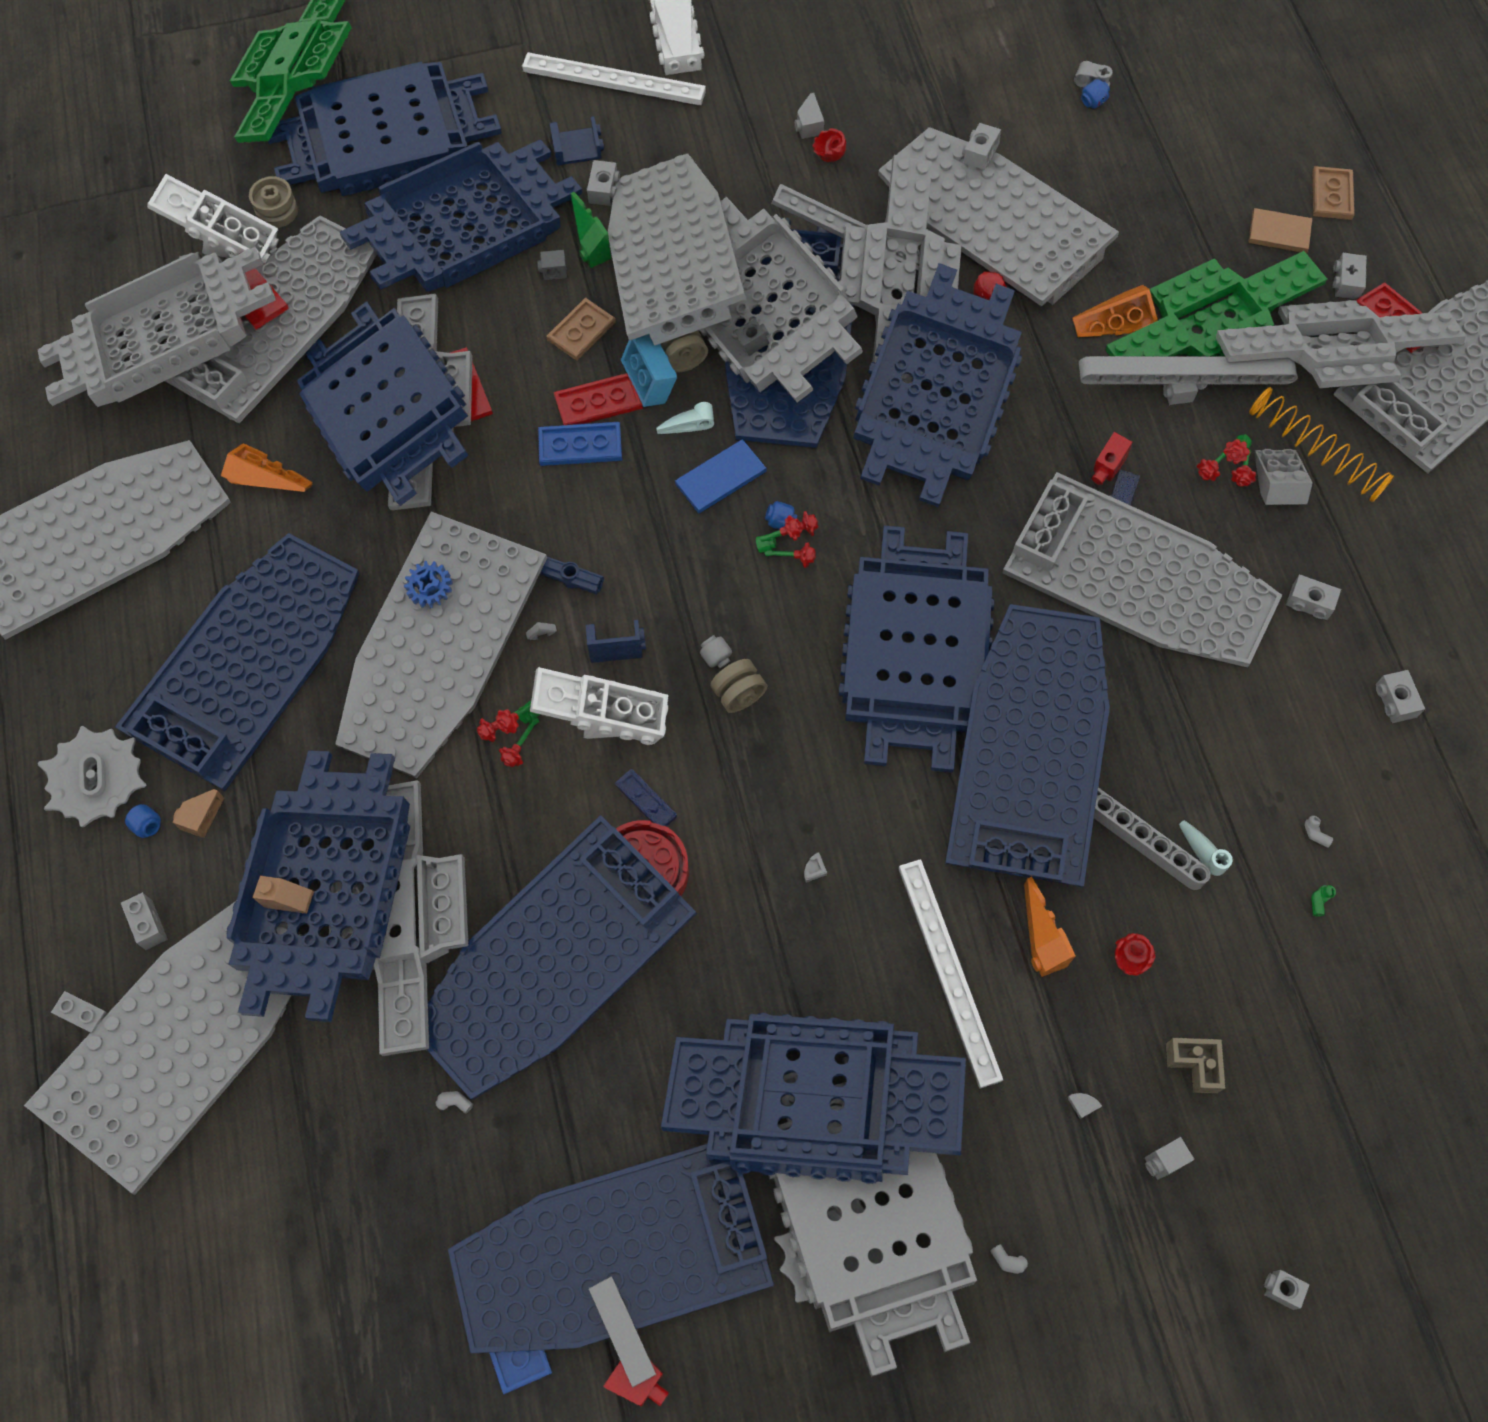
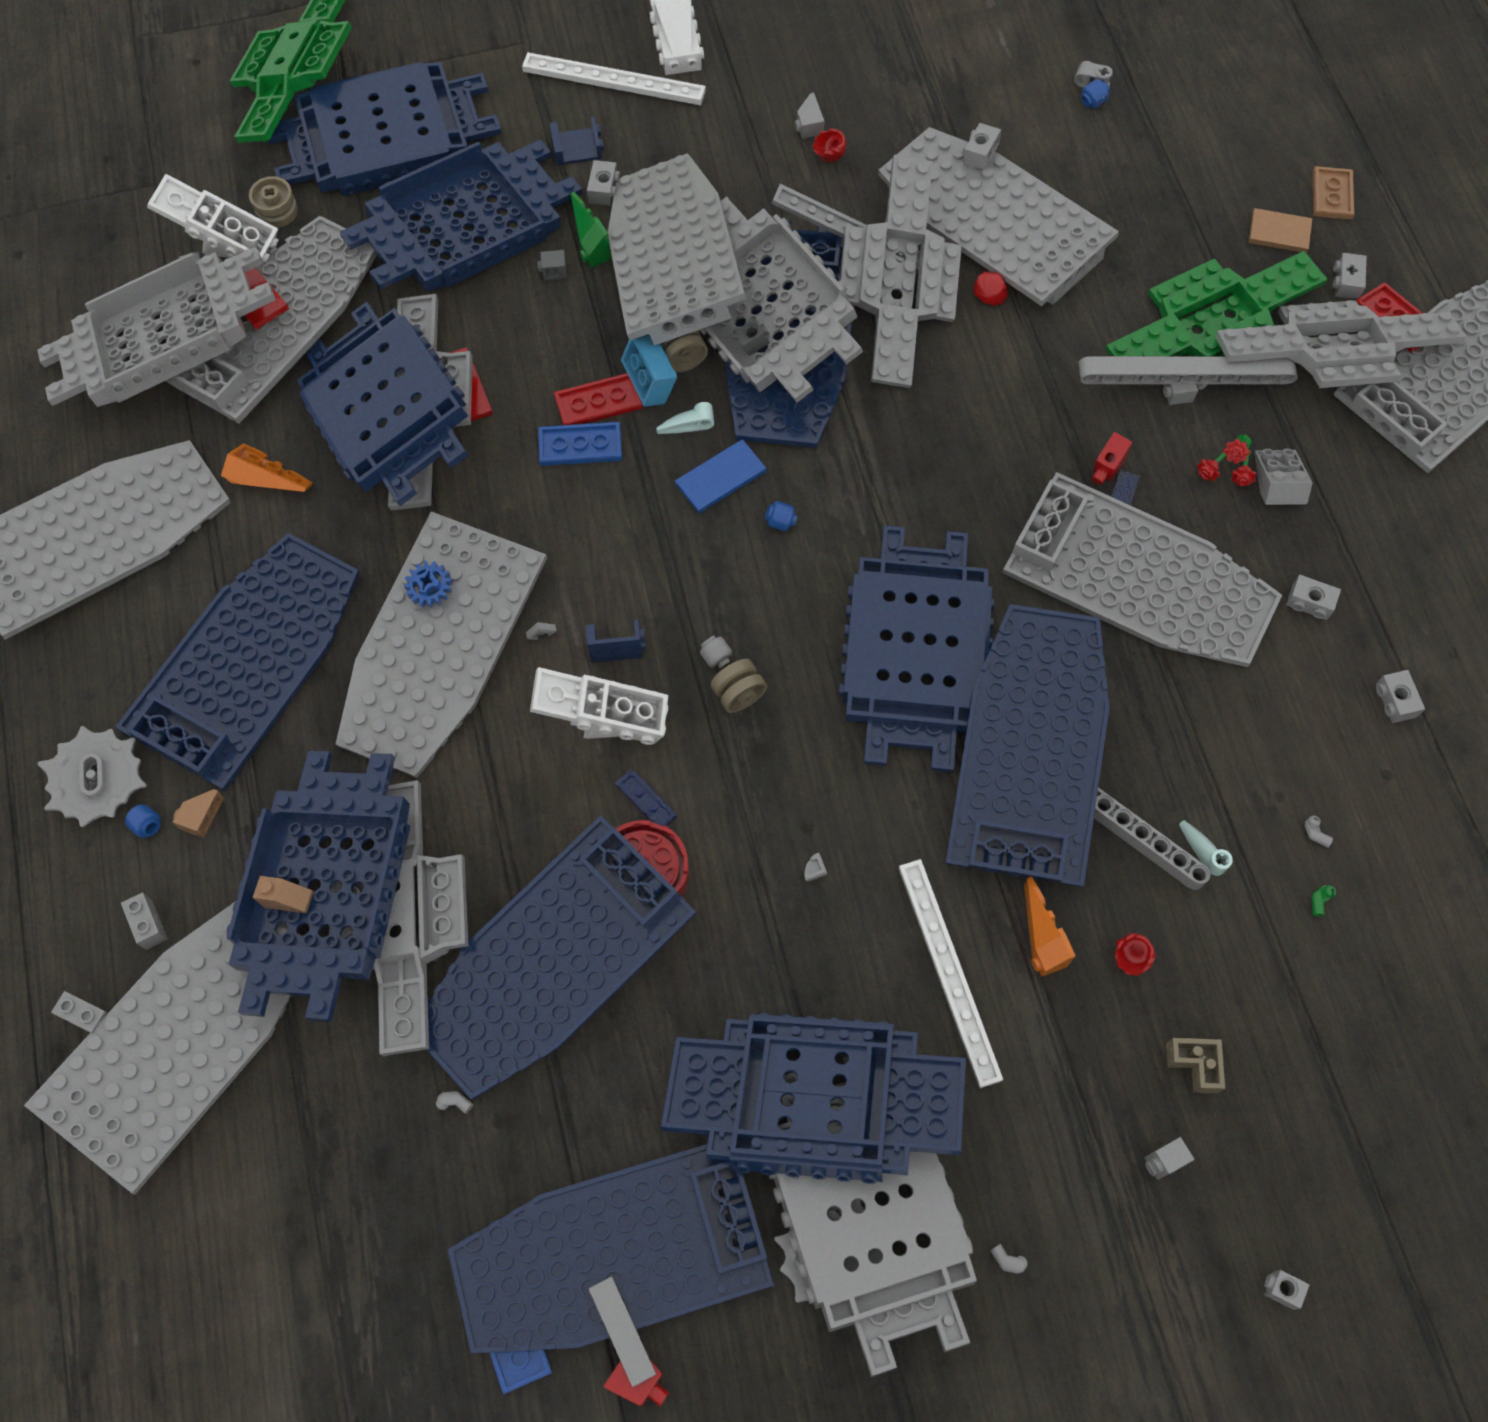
red plant [477,701,540,767] -> none
dark blue piece [540,557,604,594] -> none
medium nougat tile [546,298,616,361] -> none
red plant [756,511,818,568] -> none
dark blue piece [853,263,1022,507] -> none
light grey tile [1067,1093,1102,1119] -> none
orange wedge [1072,285,1158,337] -> none
light orange piece [1249,387,1394,502] -> none

